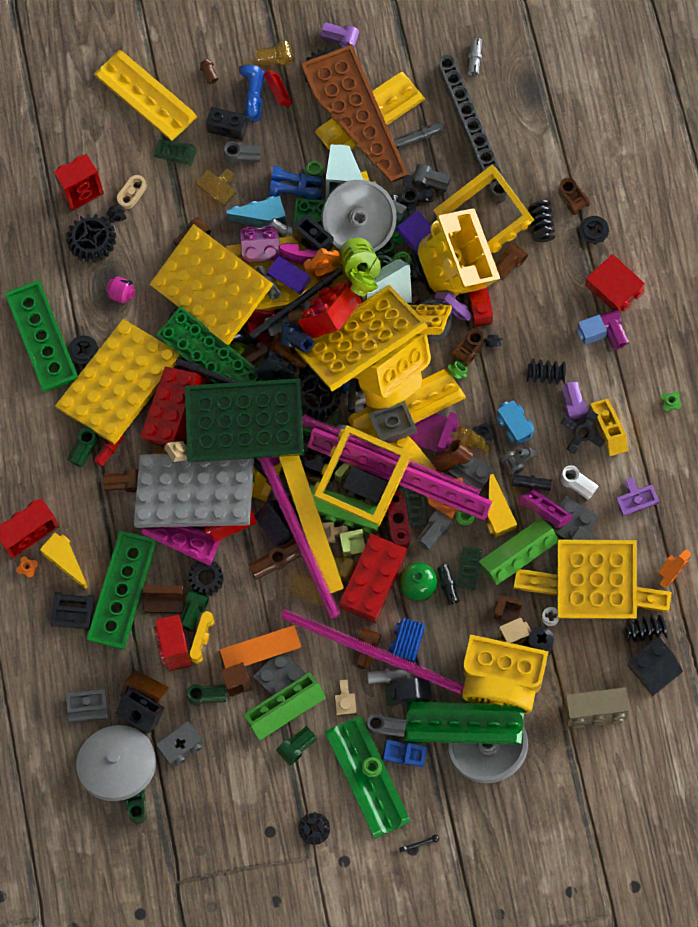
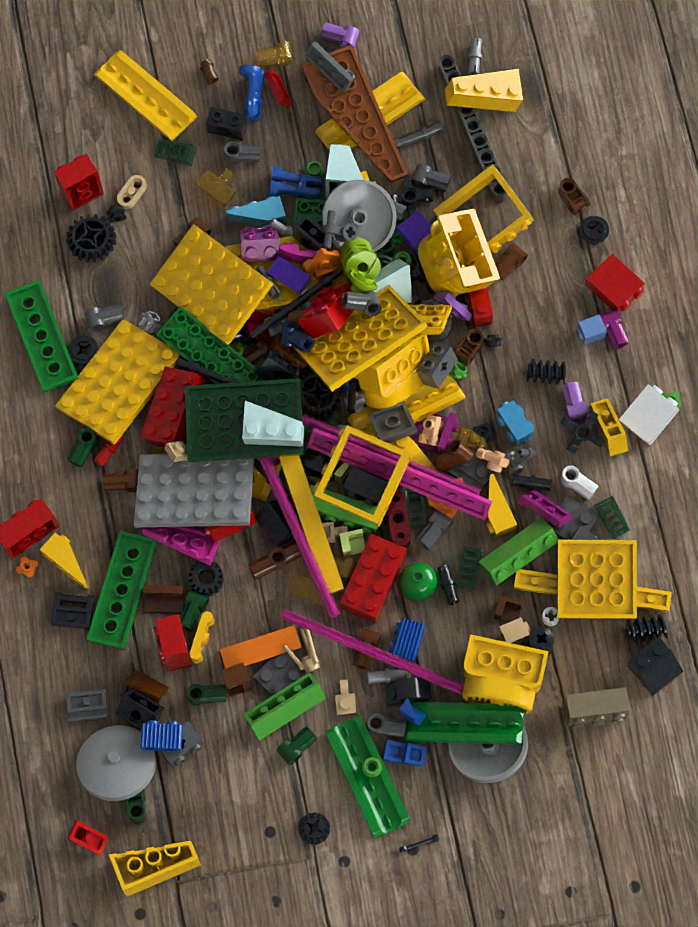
dark pink head [106,276,135,304] -> none
bright green plate [456,510,475,526] -> none
black piece [528,200,555,243] -> none
medium lavender plate [616,477,659,517] -> none
orange plate [658,549,691,588] -> none
none -> red slope [67,820,109,856]
none -> dark grey piece [84,304,124,332]
none -> yellow wedge [109,841,201,897]
none -> light grey gear [137,311,161,334]
none -> blue brick [140,720,183,752]
none -> light aqua wedge [242,401,304,446]
none -> tan plant [284,628,320,674]
none -> dark grey hinge [304,41,355,93]
none -> dark grey piece [323,210,358,249]
none -> dark grey piece [341,291,382,316]
none -> blue slope [399,698,426,726]
none -> dark grey brick [416,342,458,389]
none -> light nougat plate [418,415,445,446]
none -> yellow wedge [445,69,523,112]
none -> light nougat plate [476,448,509,473]
none -> clear green slope [594,496,630,539]
none -> white brick [619,384,679,445]

